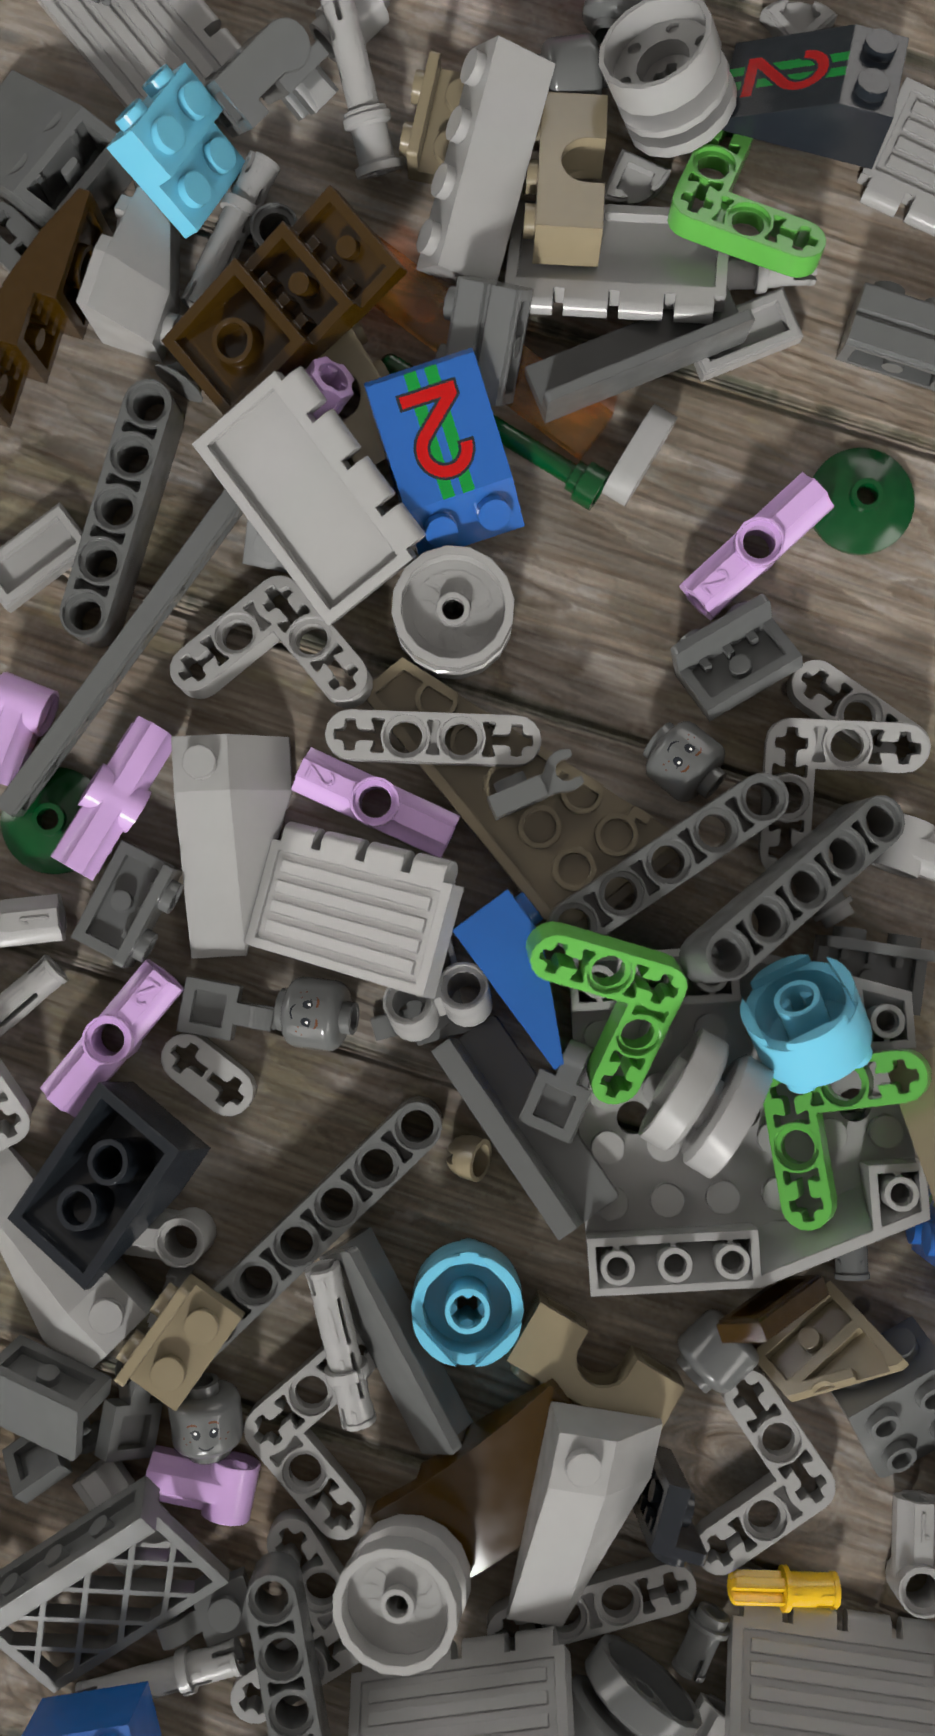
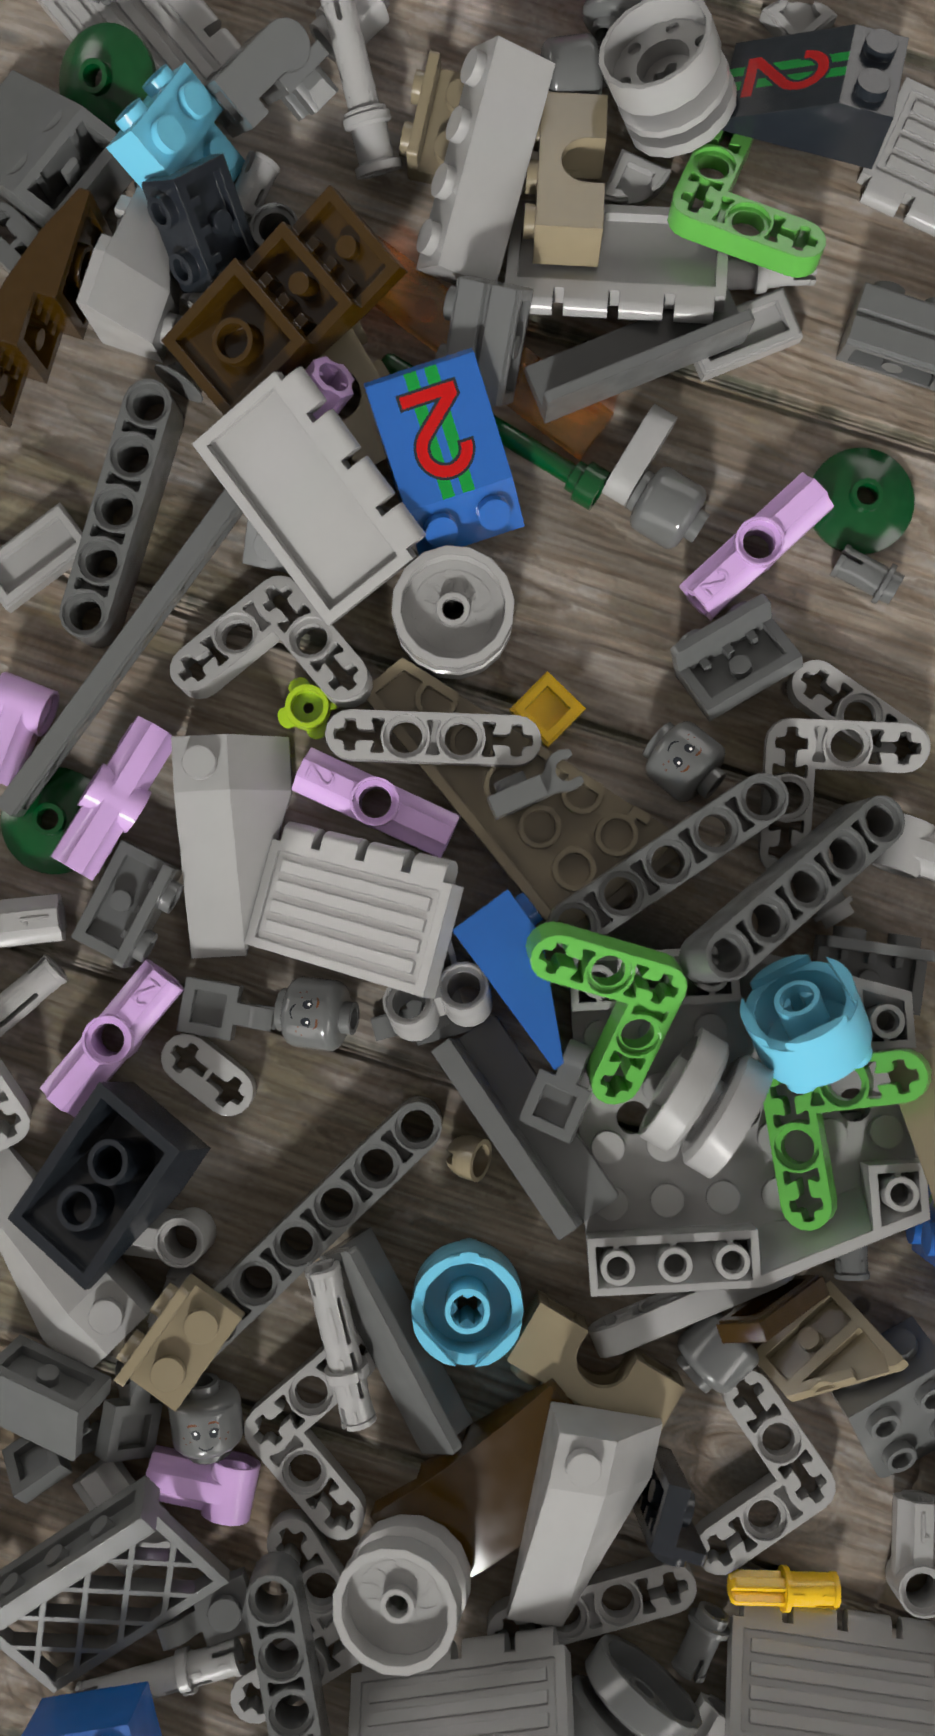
none -> dark green dish [59,22,156,133]
none -> black bracket [141,153,257,293]
none -> lime plate [278,677,338,740]
none -> yellow tile [509,671,586,749]
none -> light grey beam [588,1274,796,1358]
none -> dark grey head [625,466,710,549]
none -> dark grey pin [830,544,905,605]

